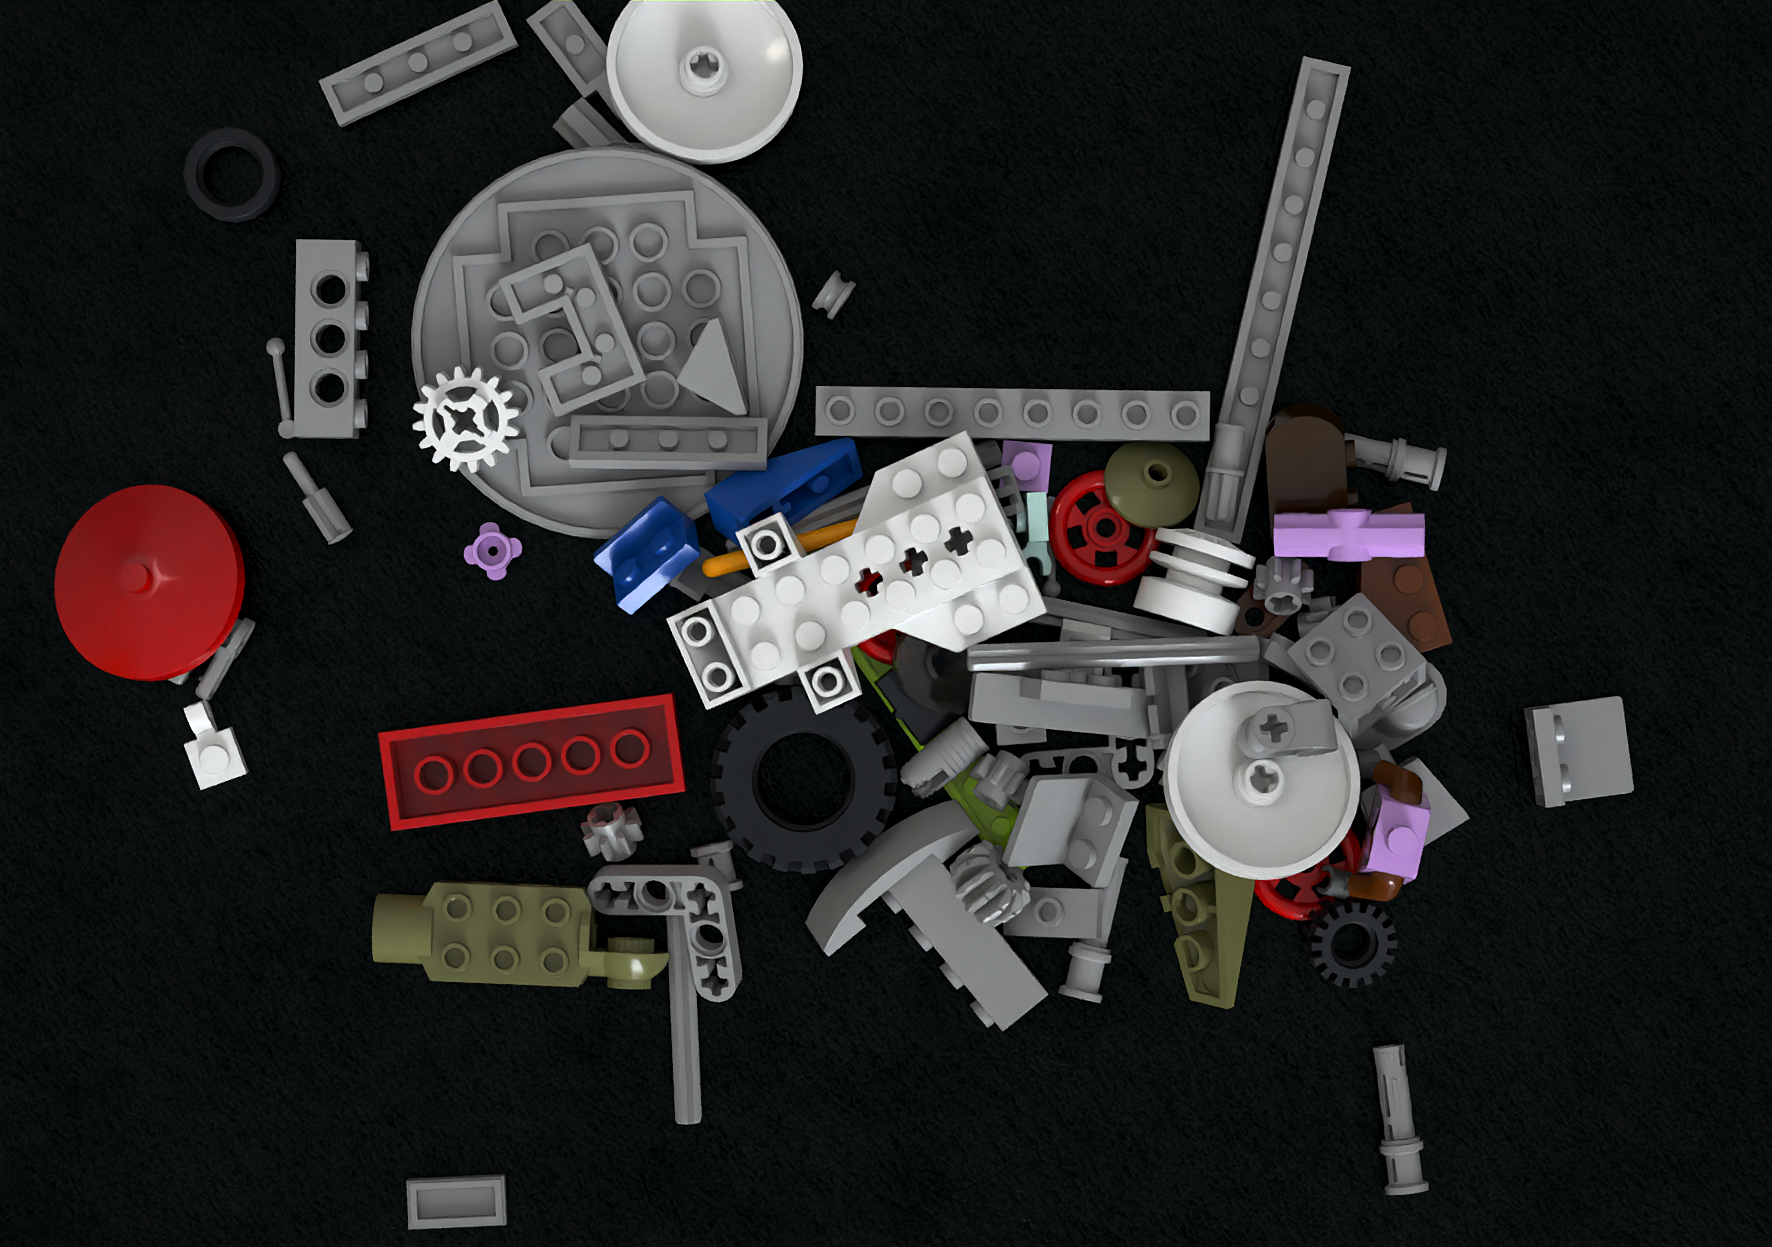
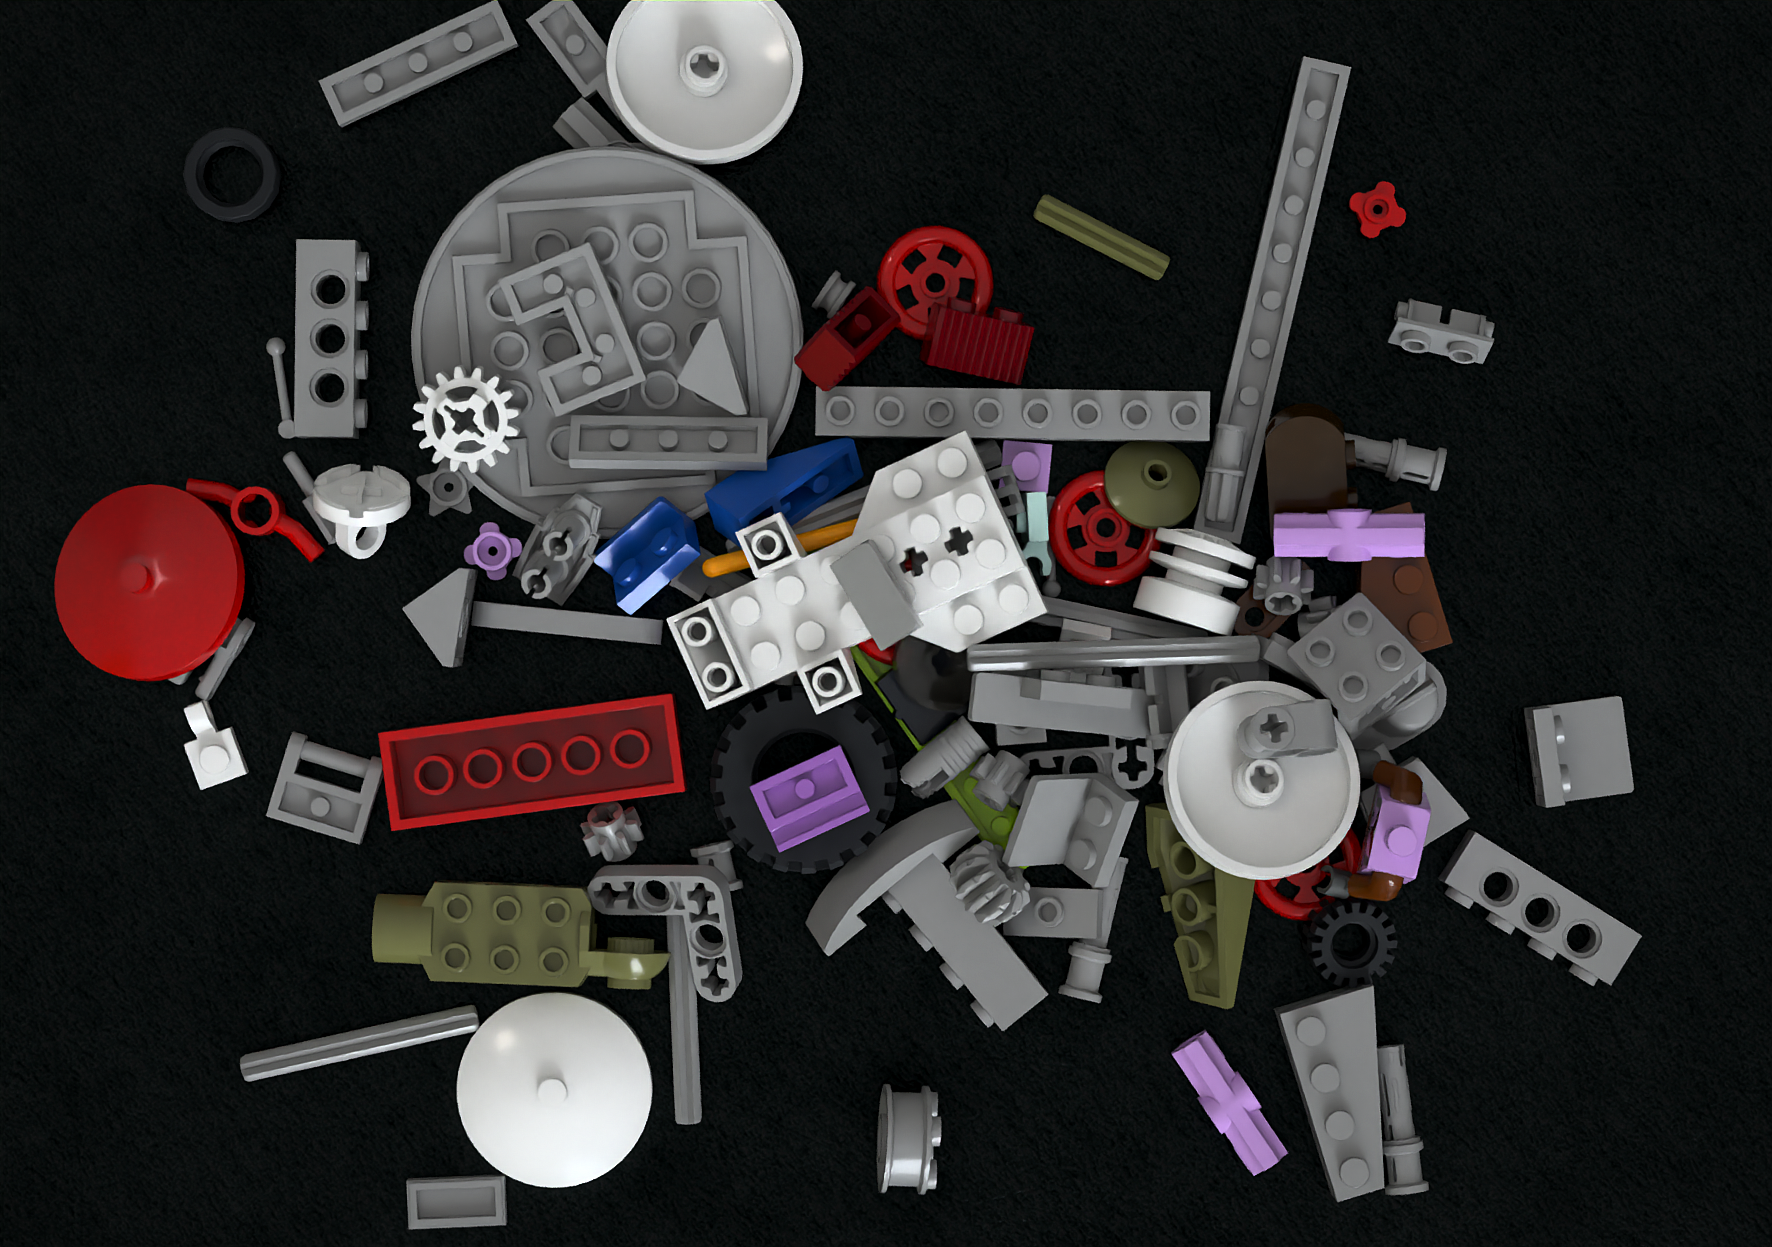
none -> red piece [186,478,325,563]
none -> light grey axle [240,1005,480,1082]
none -> light grey plate [266,731,384,845]
none -> white tile [312,464,411,559]
none -> light grey slope [402,568,478,668]
none -> light grey plate [416,456,474,516]
none -> white dish [457,991,653,1188]
none -> light grey beam [471,601,663,645]
none -> light grey connector [512,492,603,606]
none -> medium lavender plate [749,745,870,853]
none -> dark red brick [794,286,901,392]
none -> light grey slope [830,539,924,651]
none -> red plate [877,225,993,341]
none -> light grey wheel [877,1084,941,1195]
none -> dark red brick [920,296,1034,385]
none -> olive axle [1033,195,1170,280]
none -> lavender piece [1171,1030,1288,1176]
none -> light grey wedge [1274,982,1385,1202]
none -> red plate [1349,181,1406,238]
none -> light grey hinge [1388,299,1494,364]
none -> light grey brick [1438,829,1642,986]

